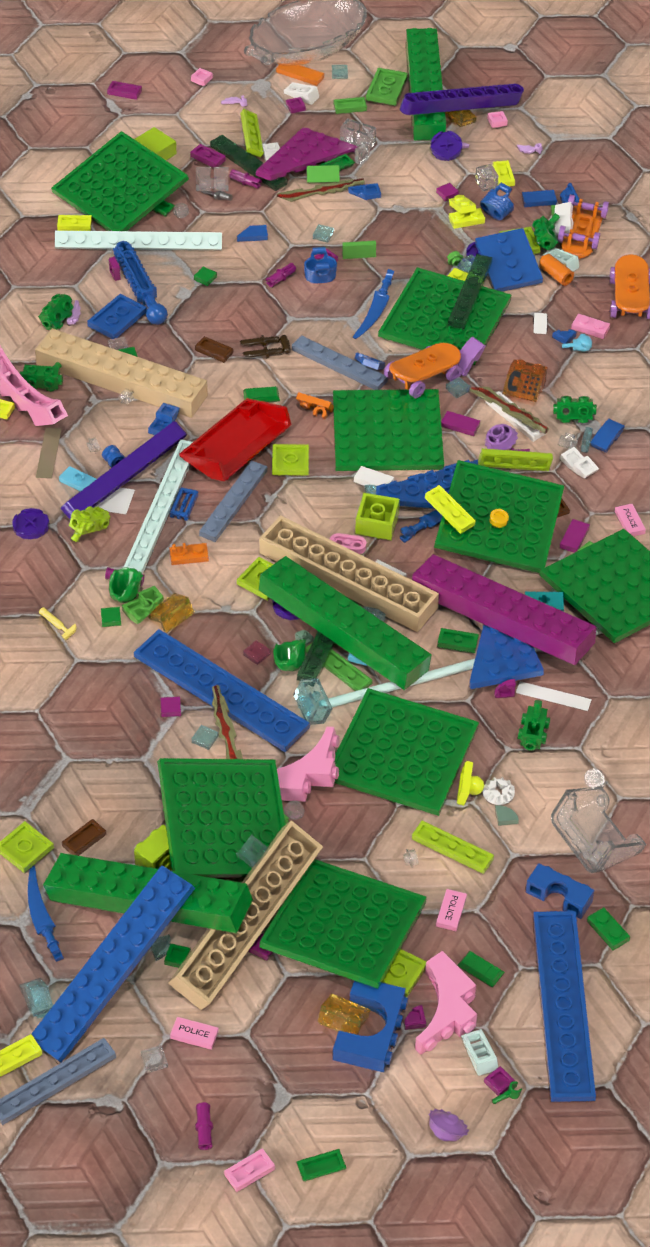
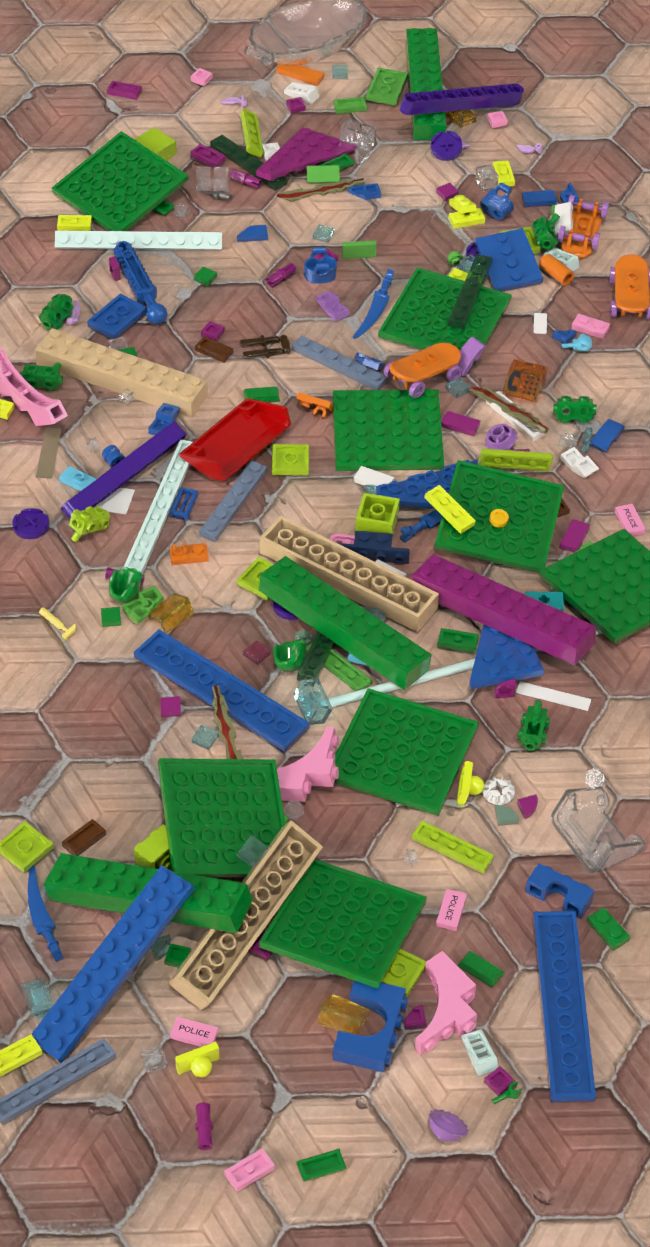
none -> neon yellow tile [175,1042,220,1078]
none -> magenta plate [201,321,225,341]
none -> medium lavender slope [316,291,350,321]
none -> dark blue bracket [338,531,410,564]
none -> magenta tile [517,794,538,819]

